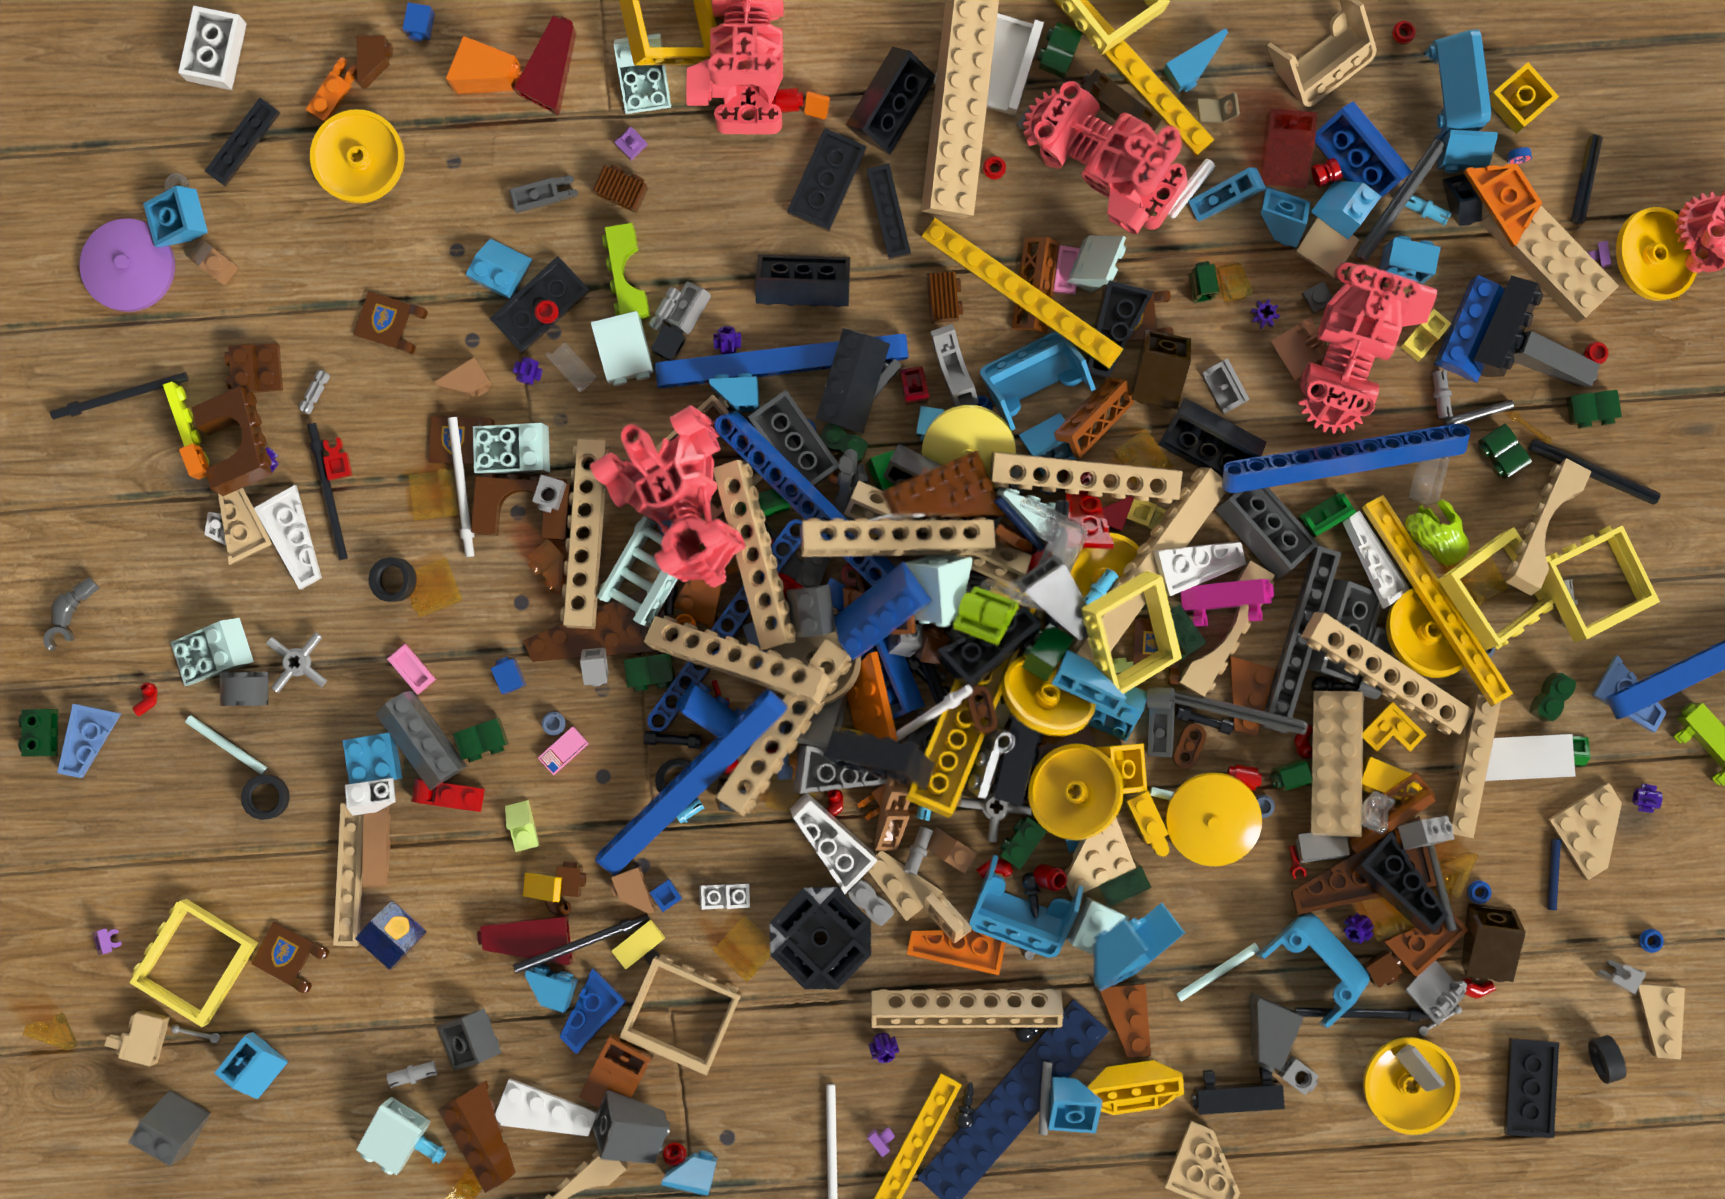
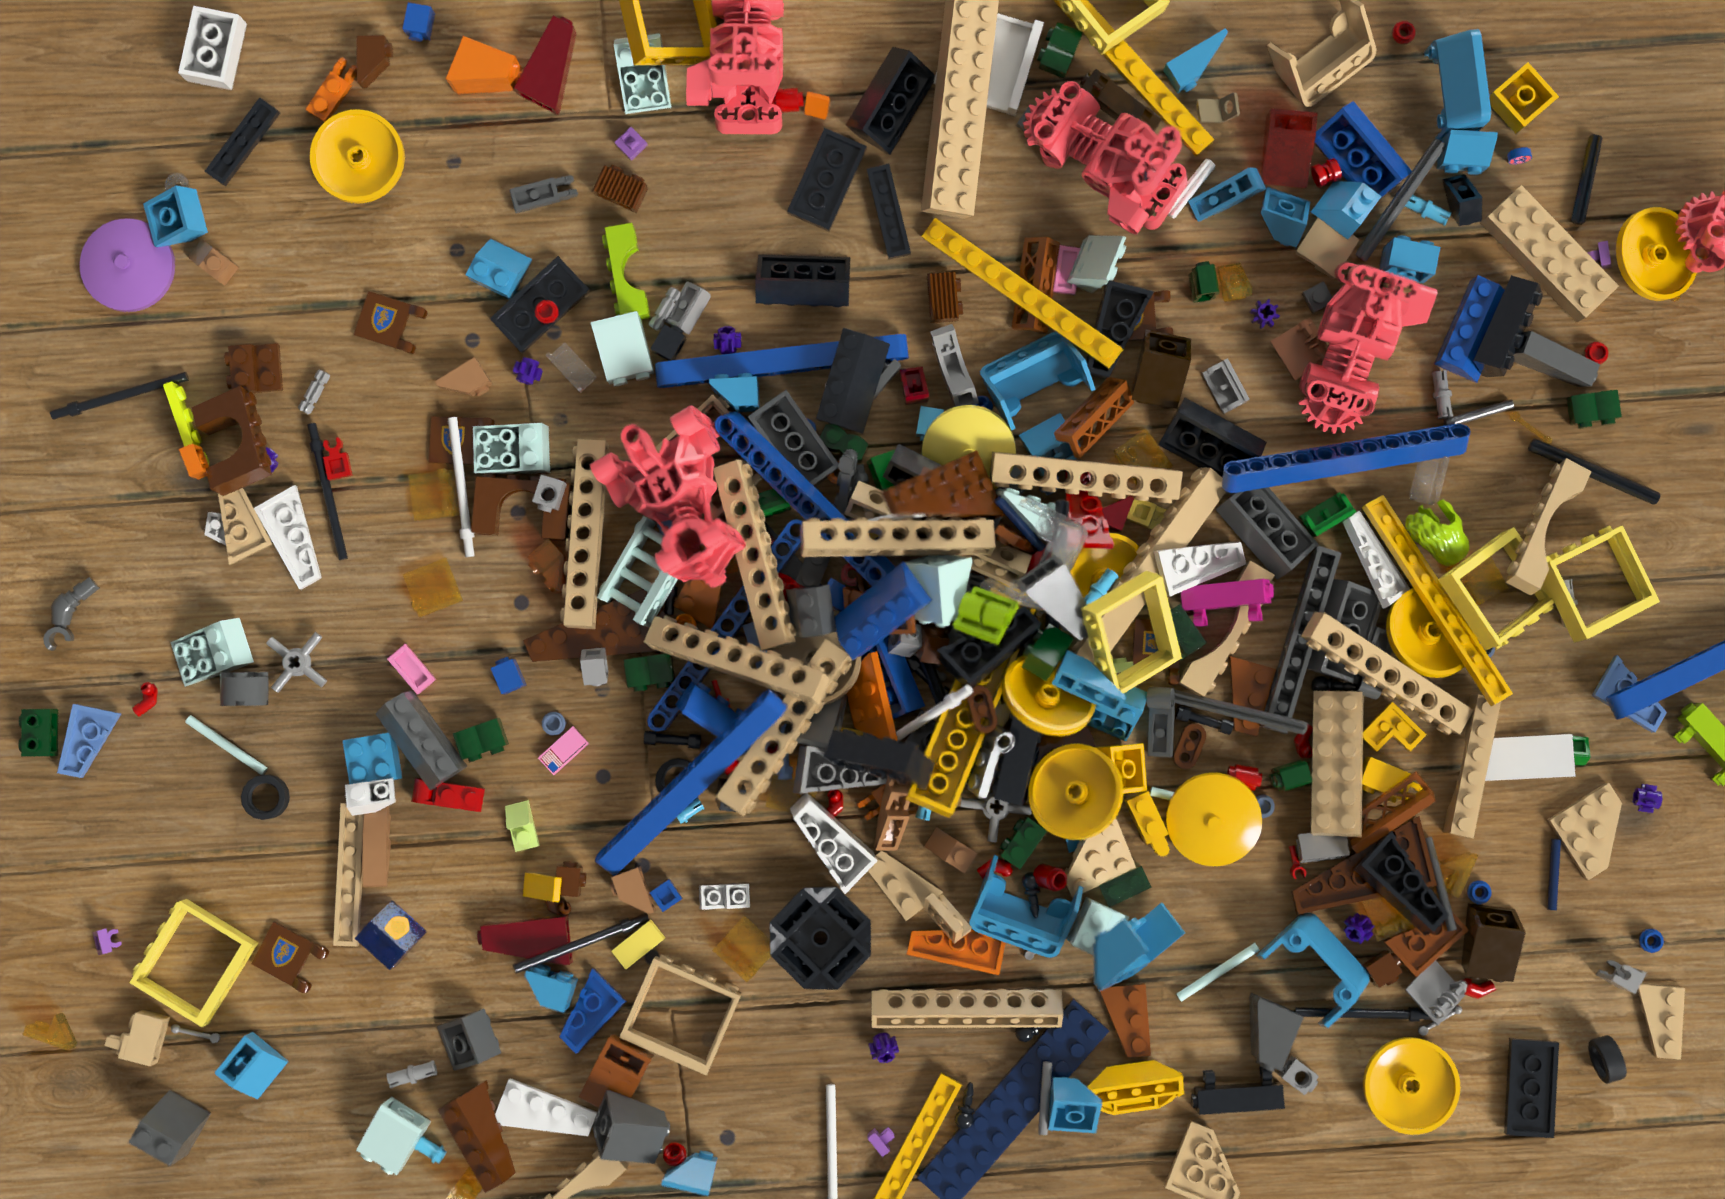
black tyre [368,557,417,602] -> none
light grey brick [848,879,894,926] -> none
light grey pin [903,826,933,876] -> none
red plate [983,156,1006,180] -> none
clear bracket [1361,791,1395,834] -> none
light grey slope [1396,1044,1445,1091] -> none
light grey brick [1398,816,1454,850] -> none
light yellow slope [1401,309,1452,362] -> none
orange wing [1464,163,1542,247] -> none
dark green brick [1478,423,1532,479] -> none
dark green brick [1530,673,1576,722] -> none

